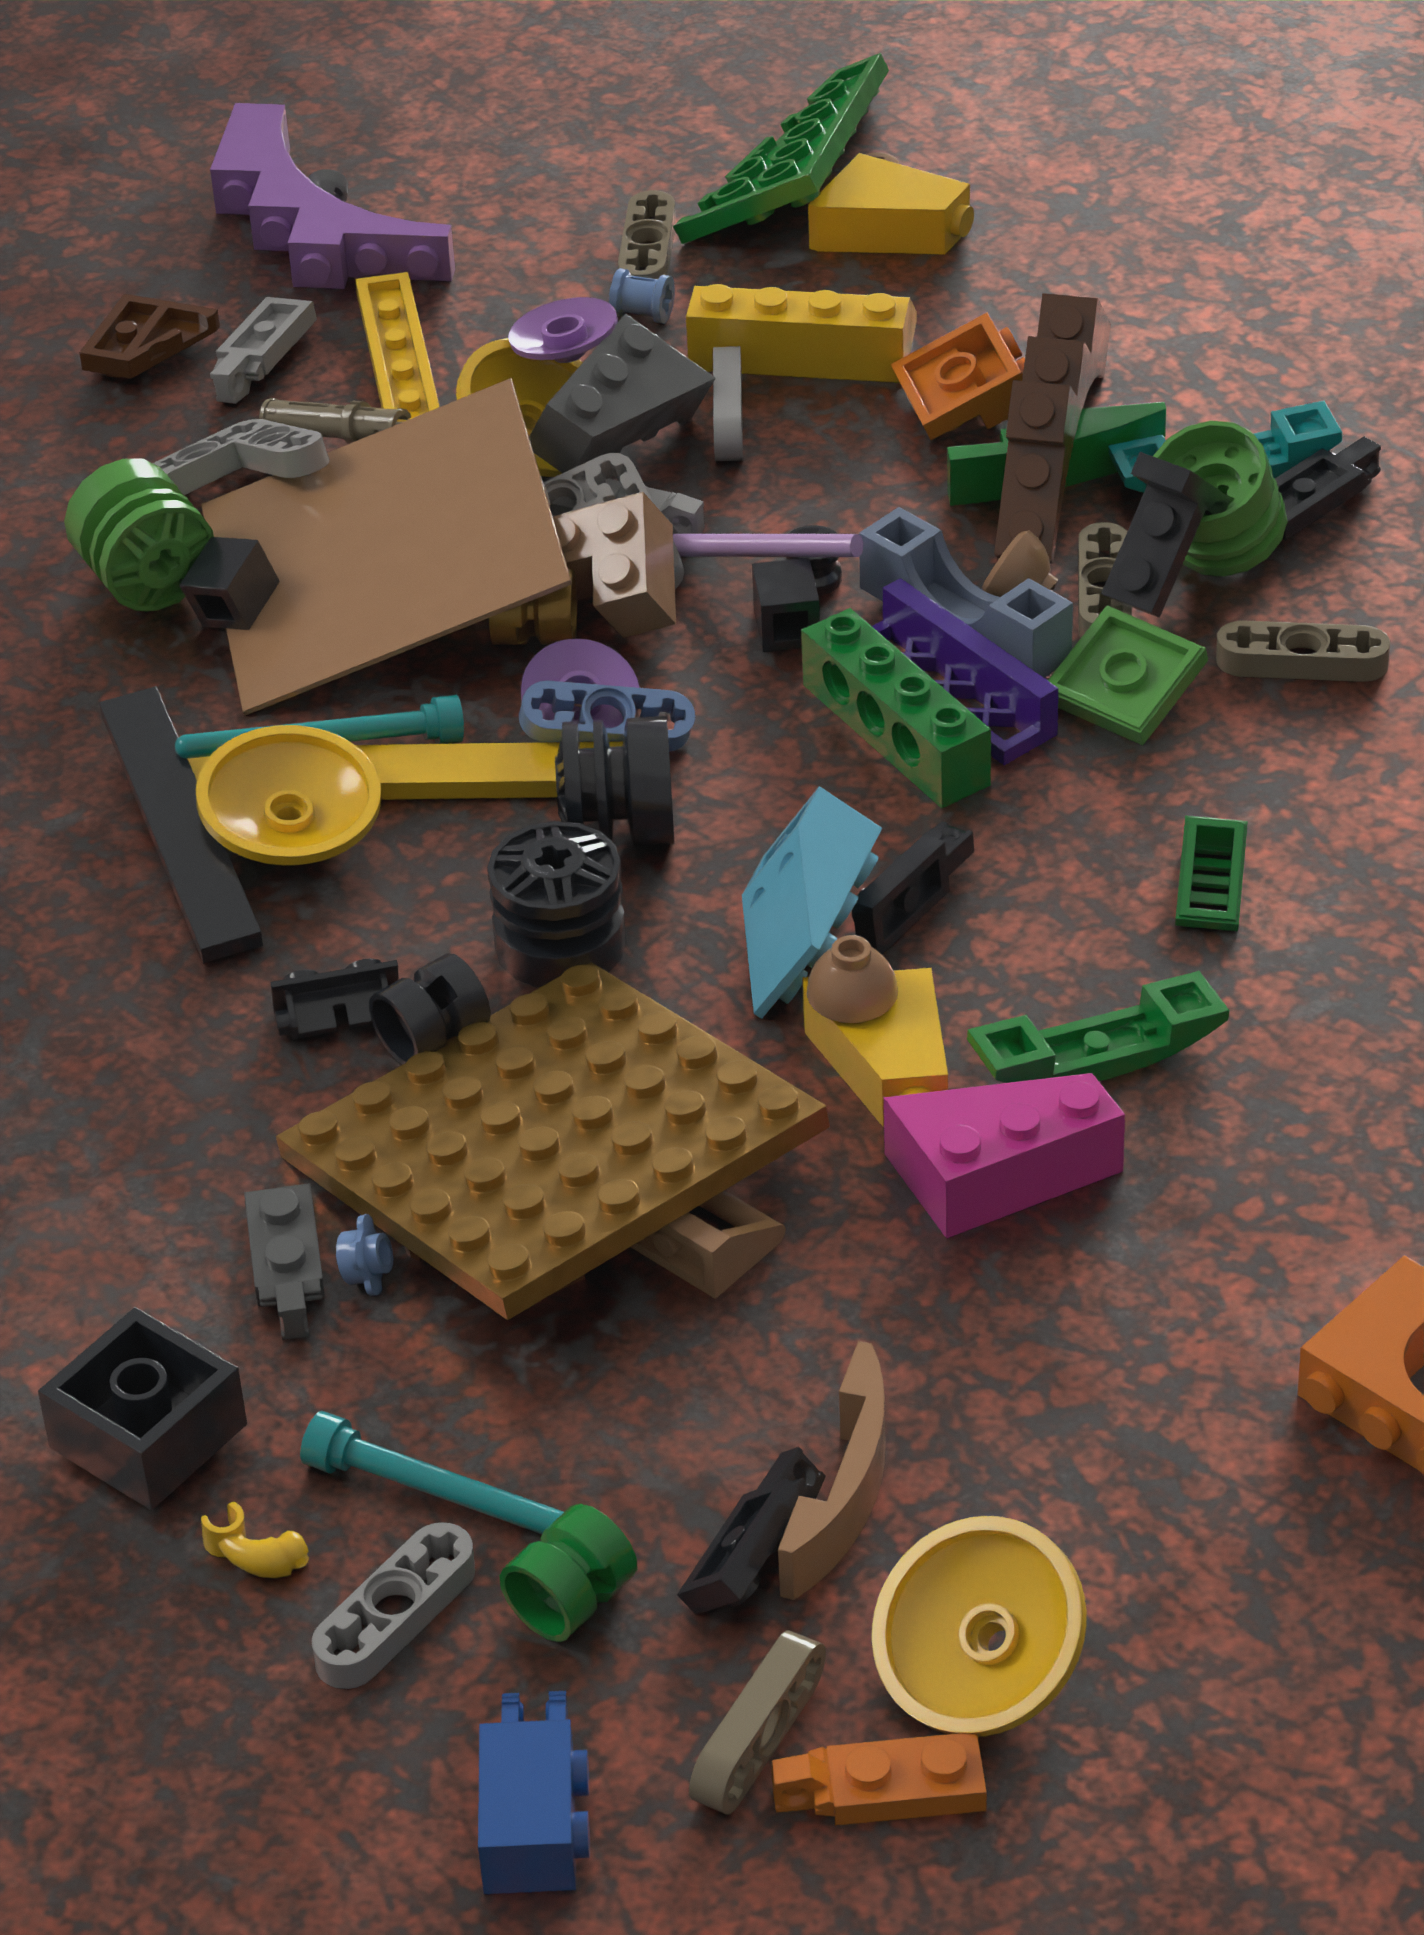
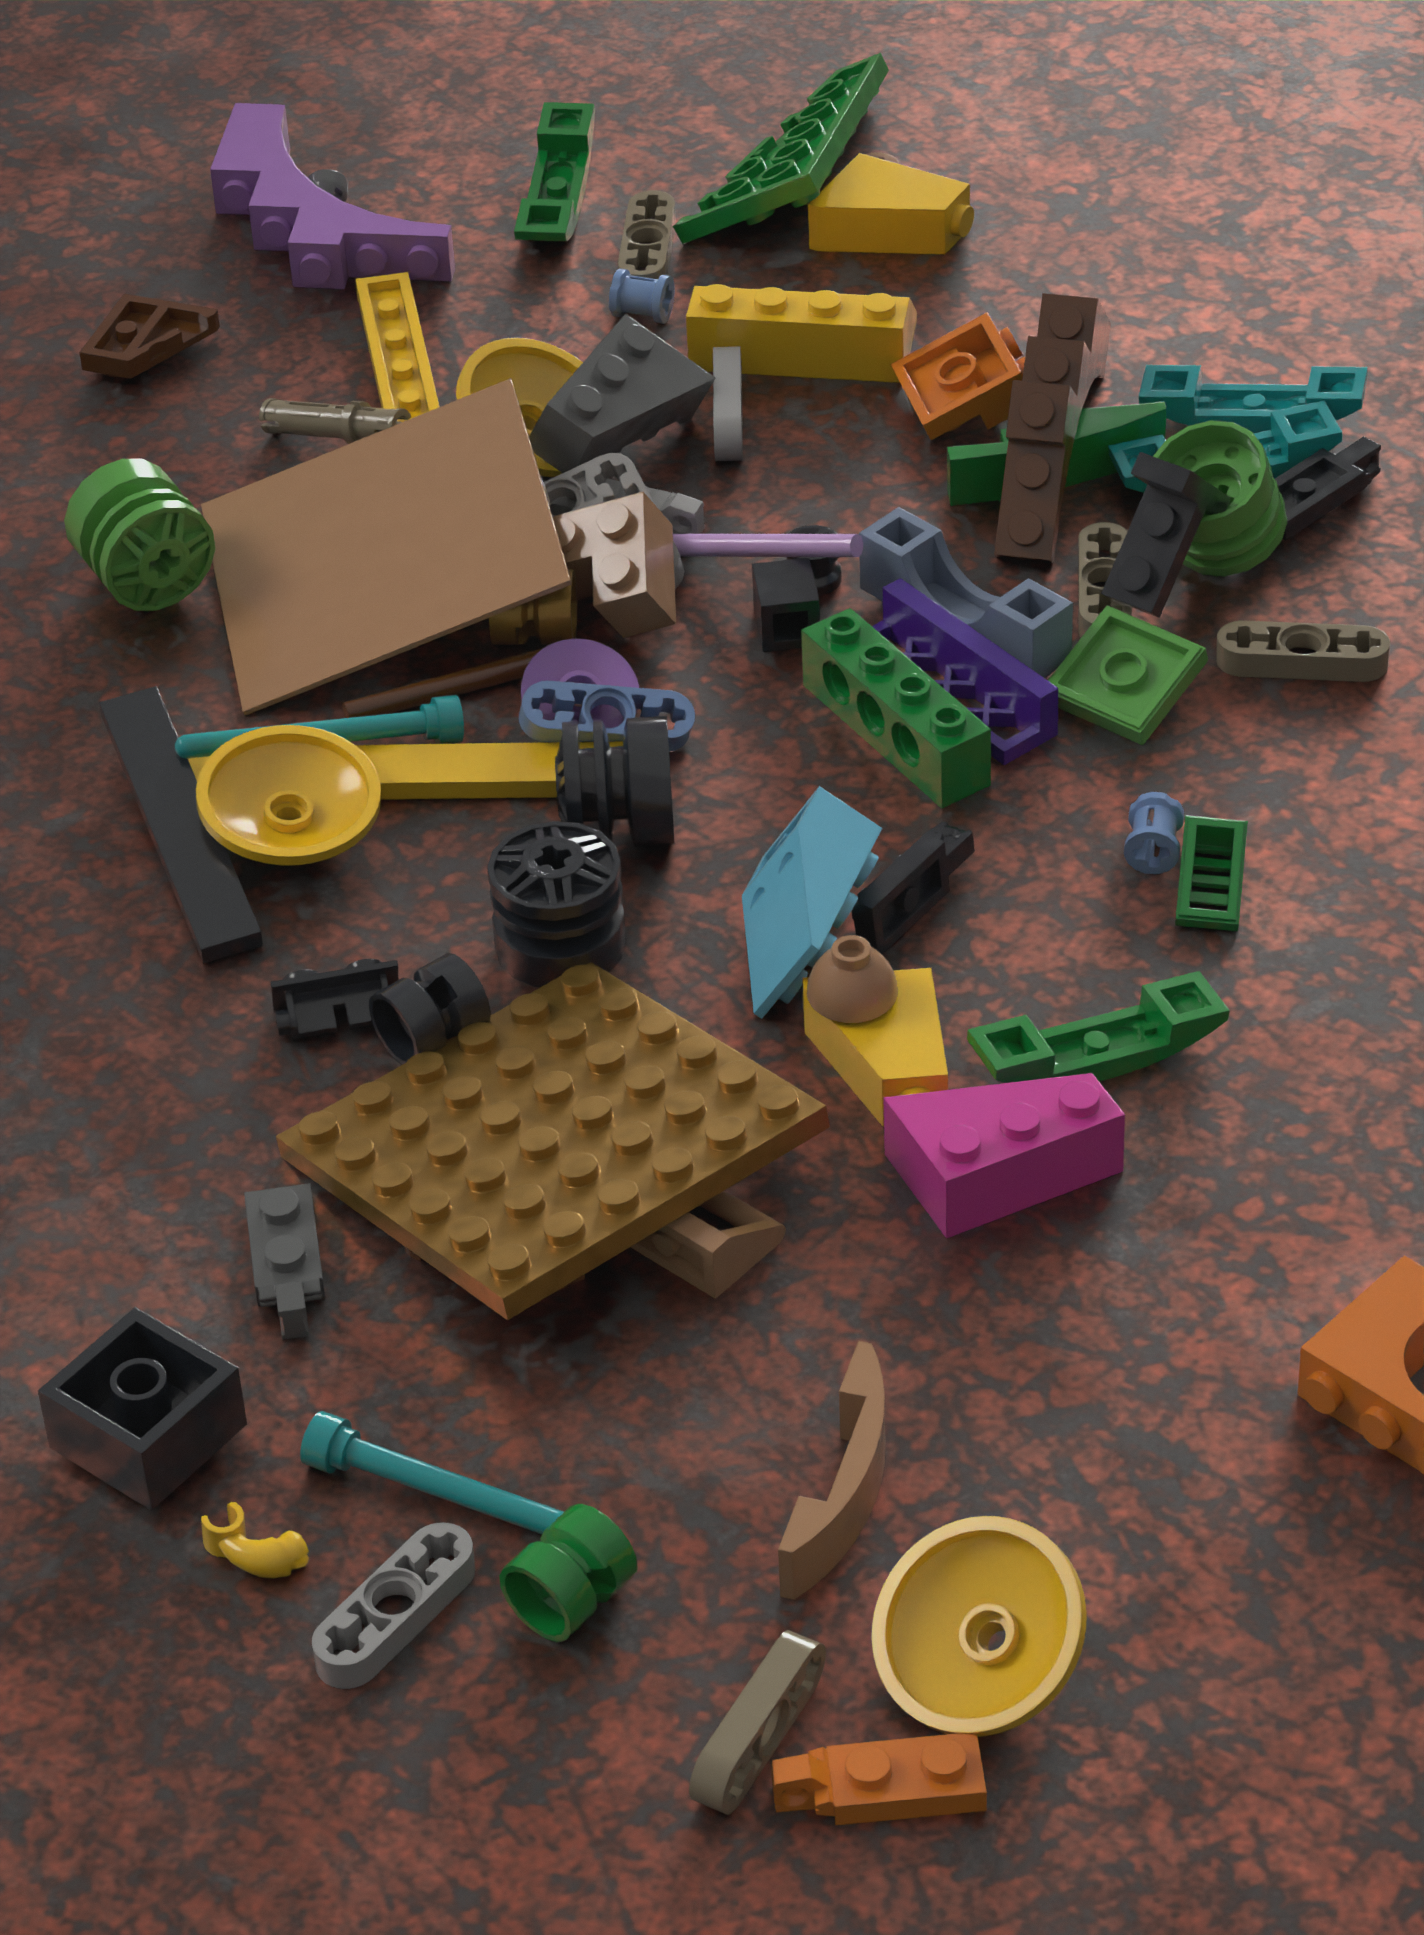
light grey beam [153,419,330,495] -> none
black brick [179,537,280,630] -> none
light grey hinge [210,297,317,403] -> none
medium blue plate [336,1214,393,1296] -> none
blue hinge [478,1691,590,1894] -> none
medium lavender dish [508,297,618,363] -> none
black hinge [677,1446,826,1615] -> none
medium nougat brick [981,530,1059,597] -> none
none -> reddish brown bar [342,648,543,718]
none -> green slope [514,102,595,241]
none -> medium blue bush [1124,792,1184,874]
none -> teal slope [1138,365,1368,433]

